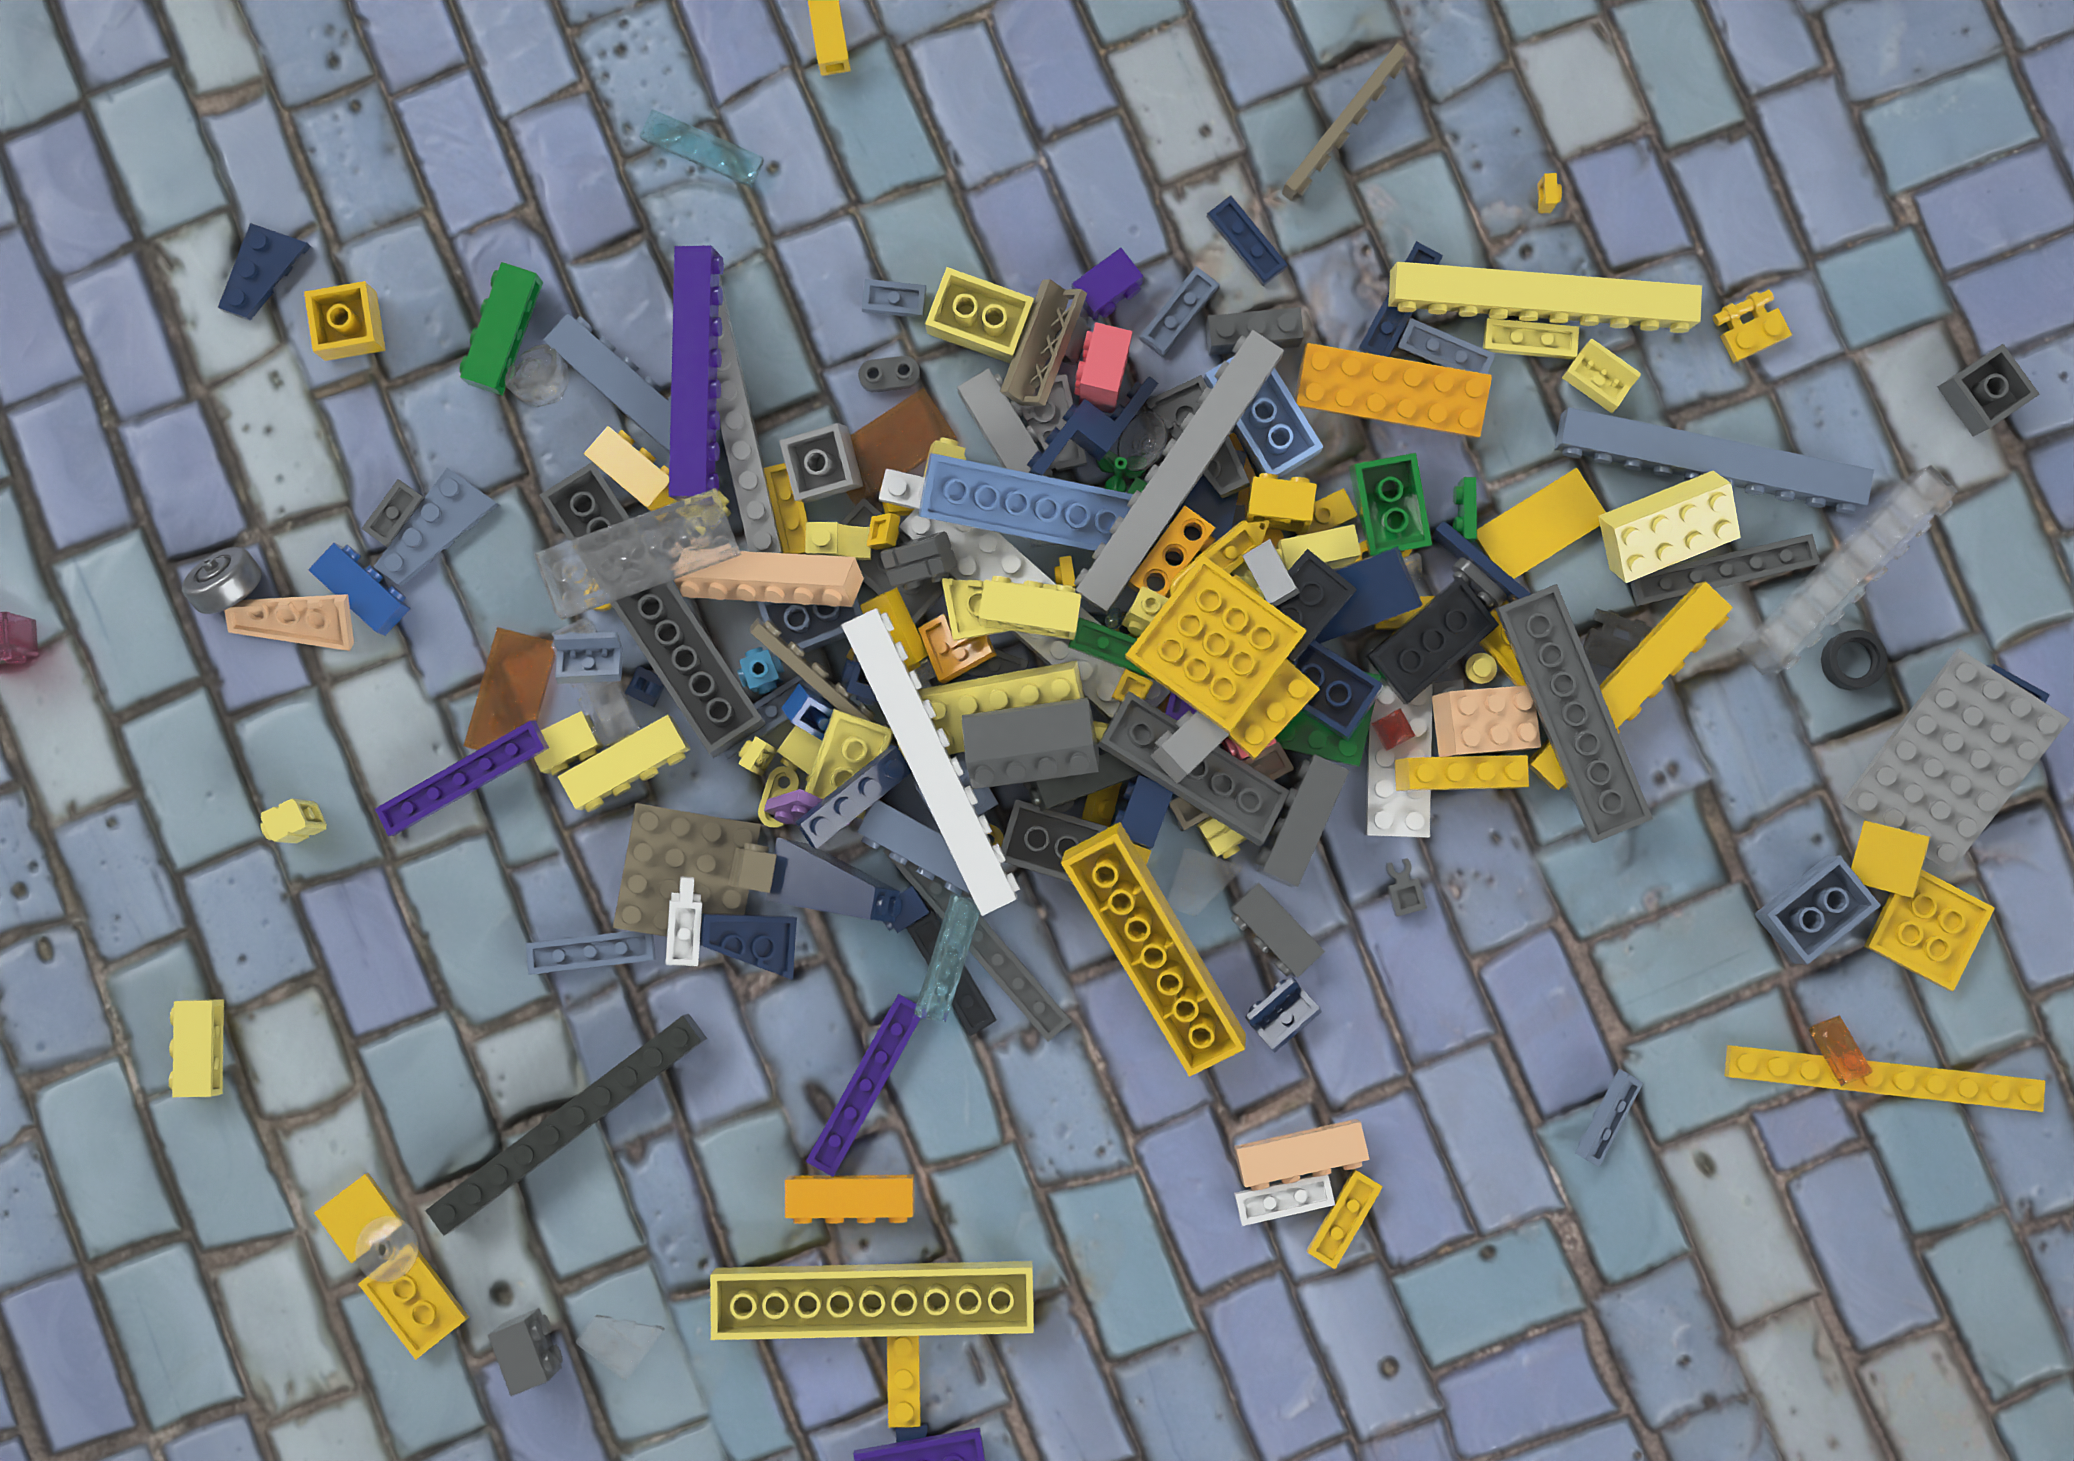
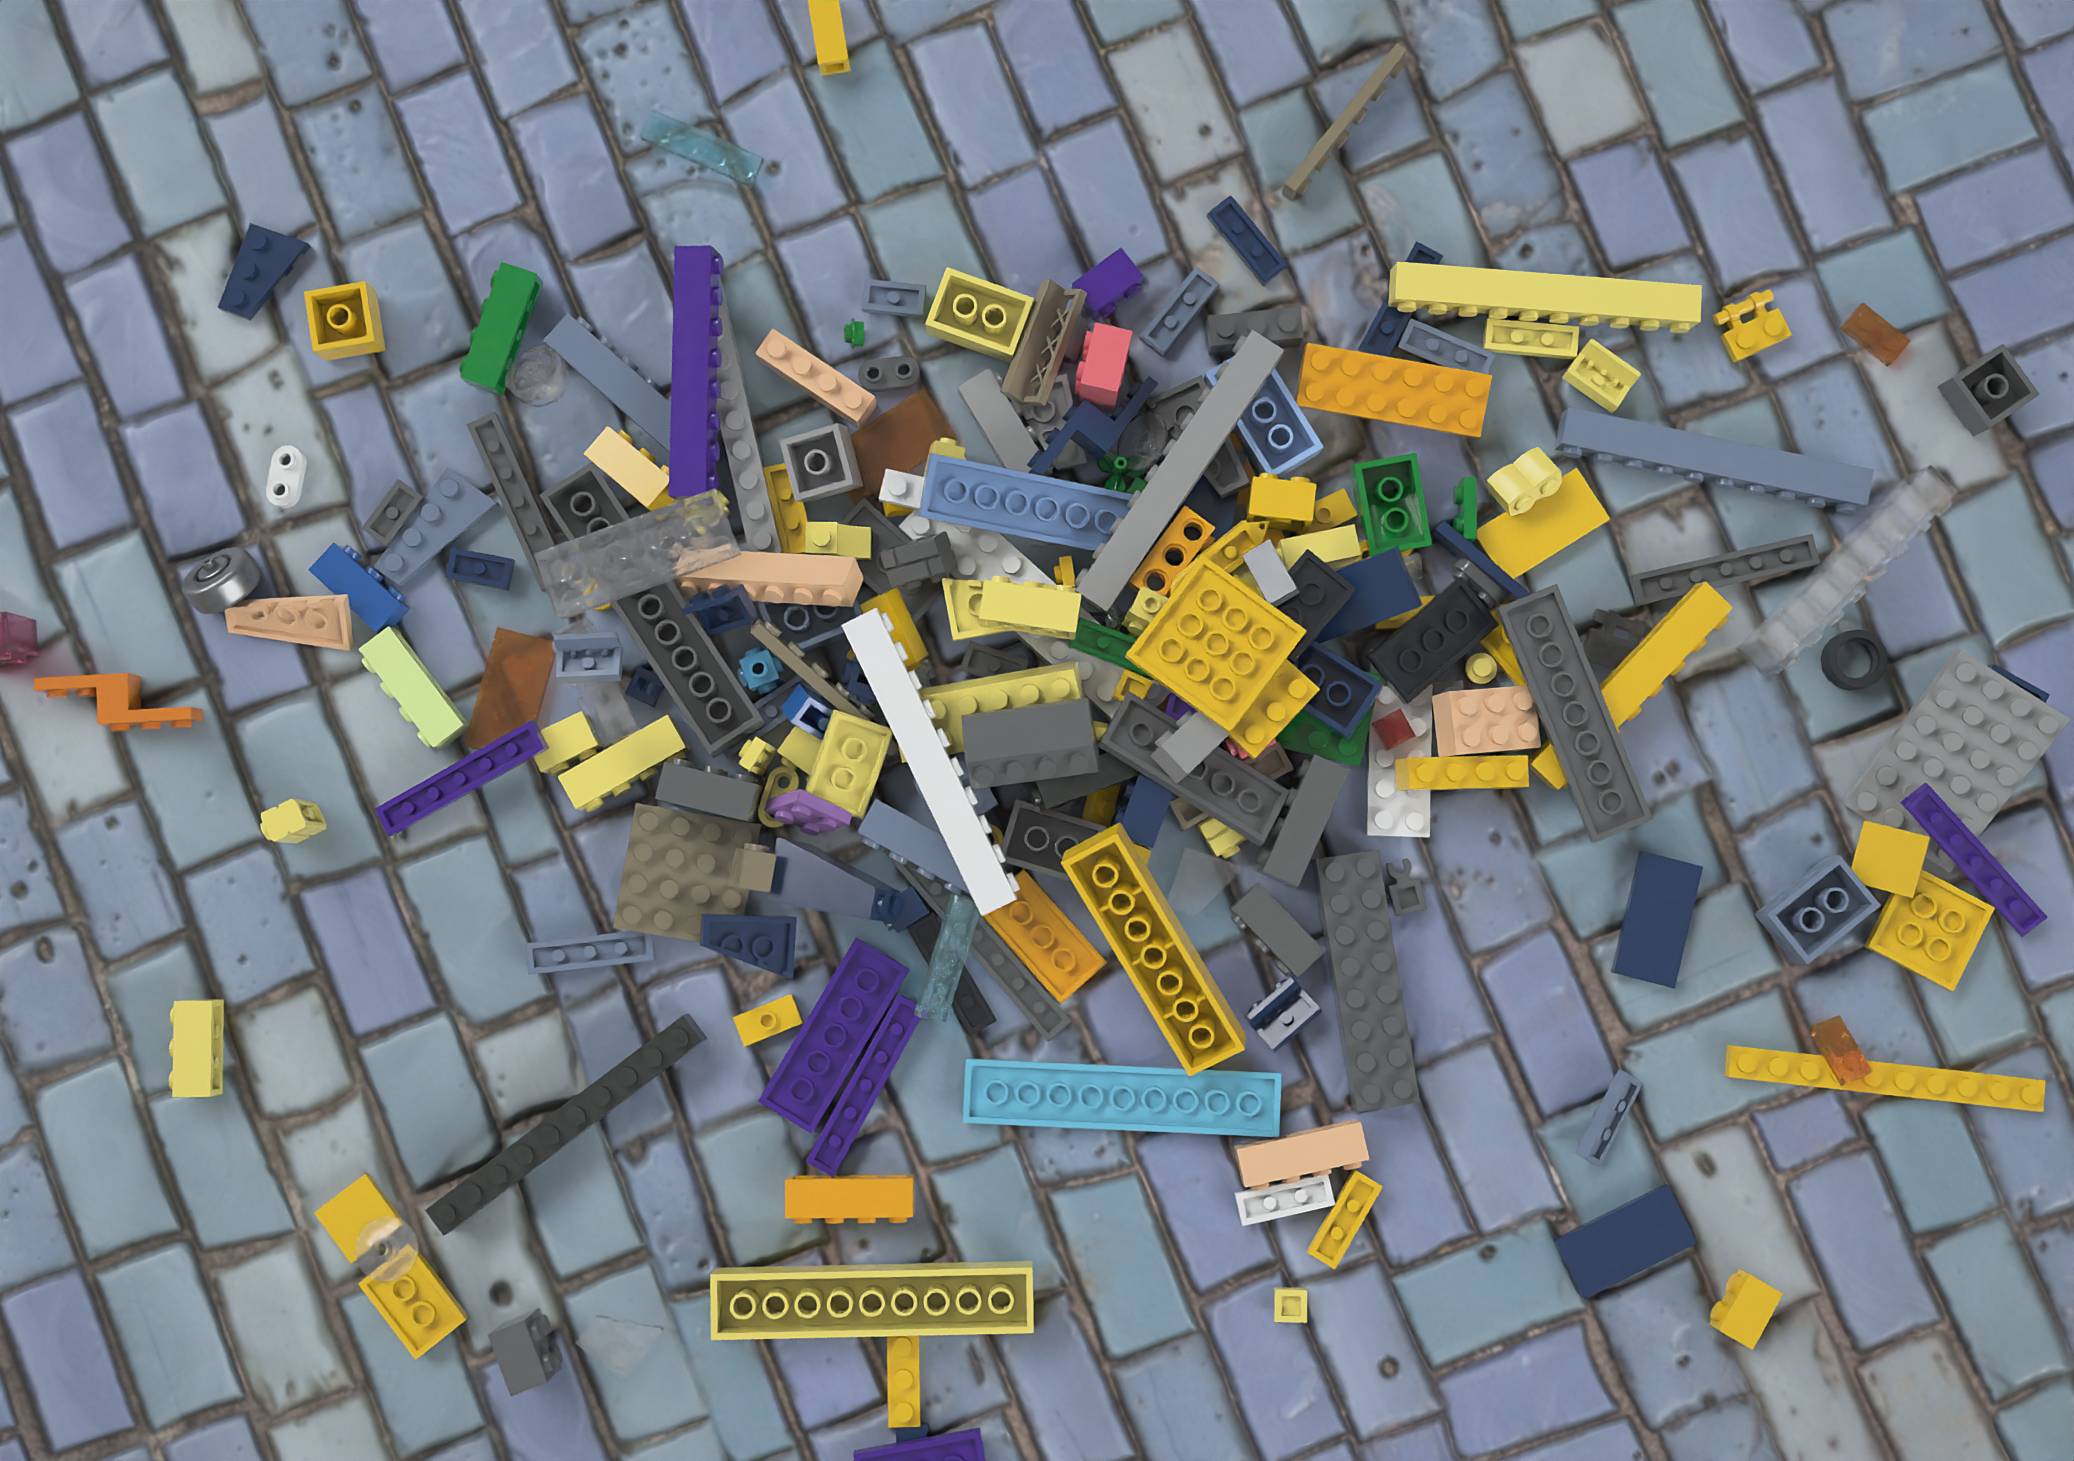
white hinge [665,876,702,966] -> none
plate [795,745,912,849] -> none
yellow plate [866,513,900,550] -> none
light orange plate [918,614,996,684] -> none
yellow plate [1537,173,1562,213] -> none
light yellow brick [1598,471,1741,583] -> none
none -> orange bracket [34,673,204,732]
none -> white plate [266,446,307,508]
none -> yellowish green brick [359,626,471,750]
none -> dark blue plate [445,547,515,591]
none -> dark grey plate [466,412,572,592]
none -> dark grey brick [655,758,765,824]
none -> dark blue bracket [682,583,759,636]
none -> yellow plate [733,993,804,1047]
none -> light nougat brick [755,328,878,430]
none -> dark purple plate [758,937,910,1134]
none -> green plate [844,318,864,349]
none -> medium azure plate [963,1058,1281,1137]
none -> light orange tile [977,869,1107,1004]
none -> light yellow plate [1273,1287,1307,1323]
none -> dark grey brick [1311,850,1420,1112]
none -> light yellow brick [1487,447,1562,516]
none -> dark blue tile [1553,1184,1697,1299]
none -> dark blue tile [1611,851,1703,988]
none -> yellow brick [1709,1269,1783,1350]
none -> clear orange plate [1839,302,1911,367]
none -> dark purple tile [1900,782,2048,937]

